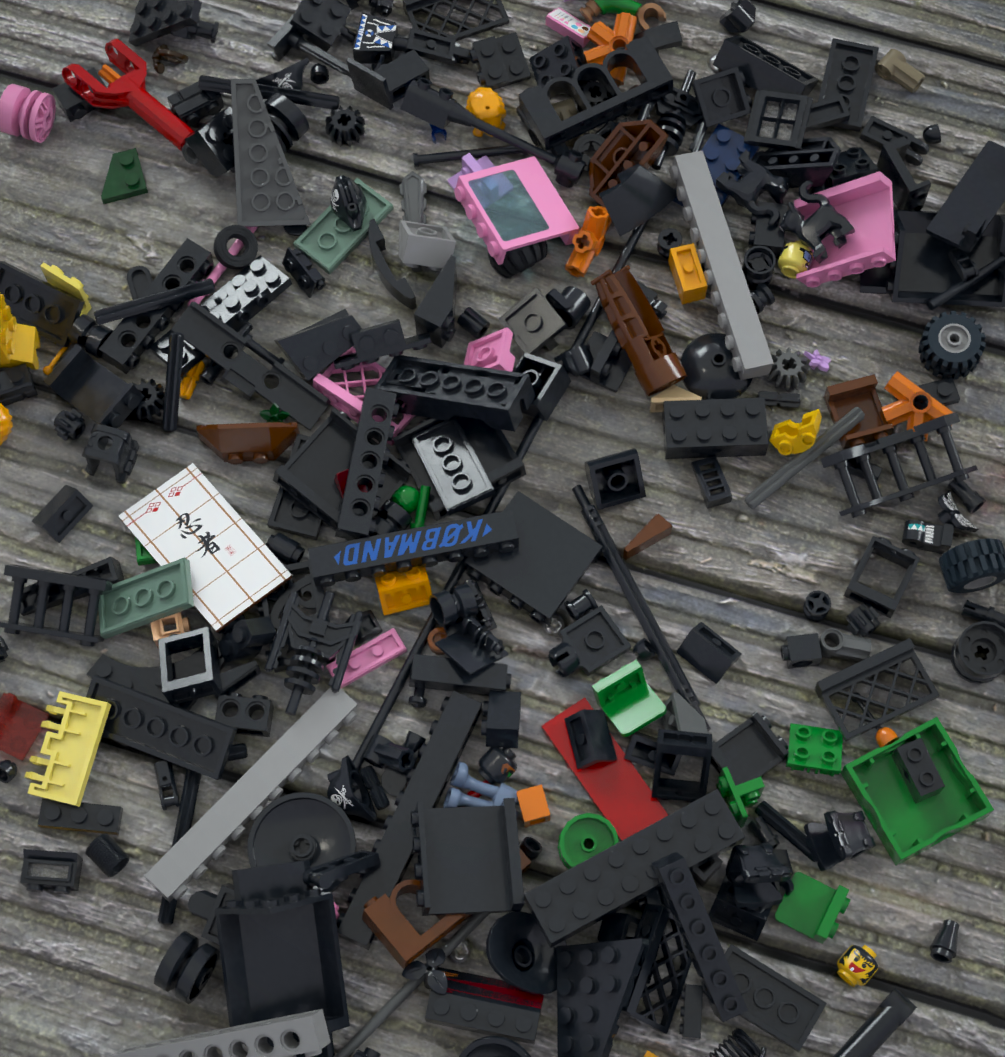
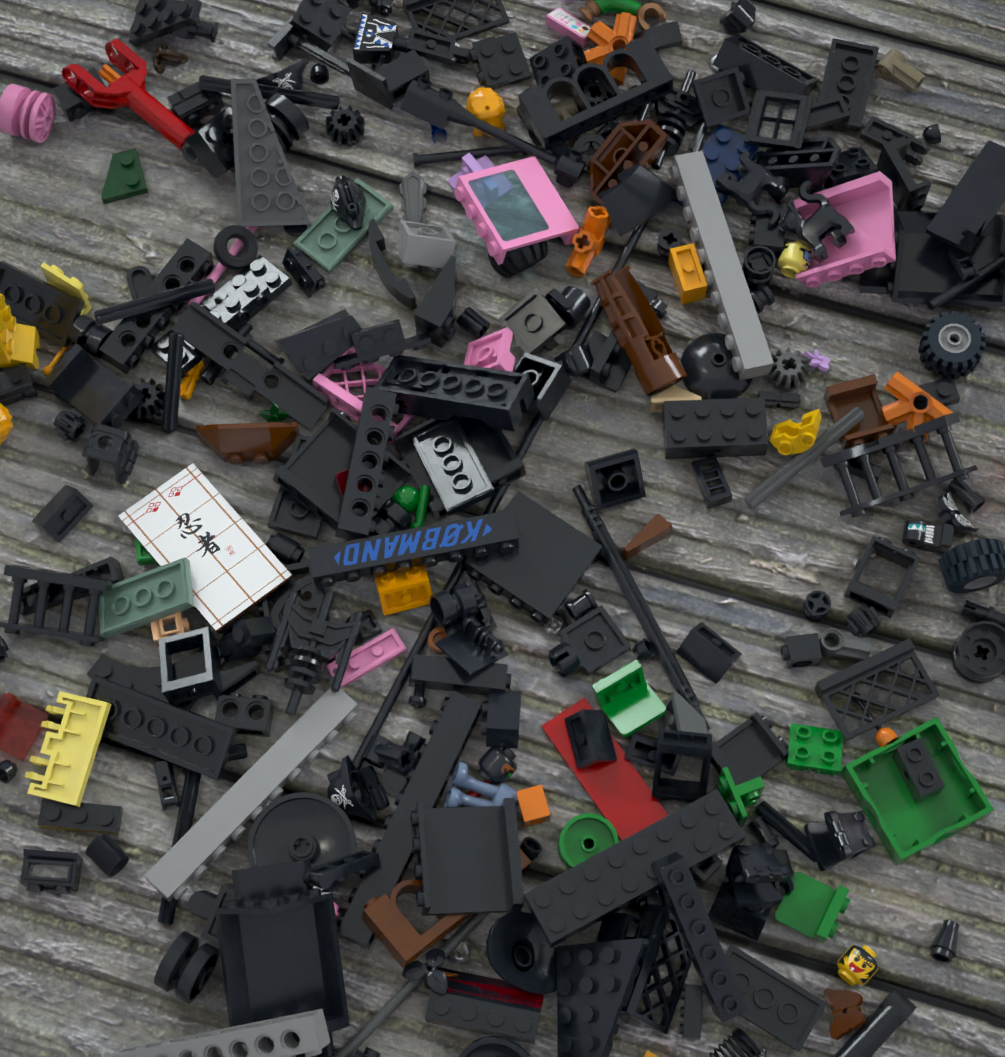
none -> reddish brown animal [824,988,866,1040]

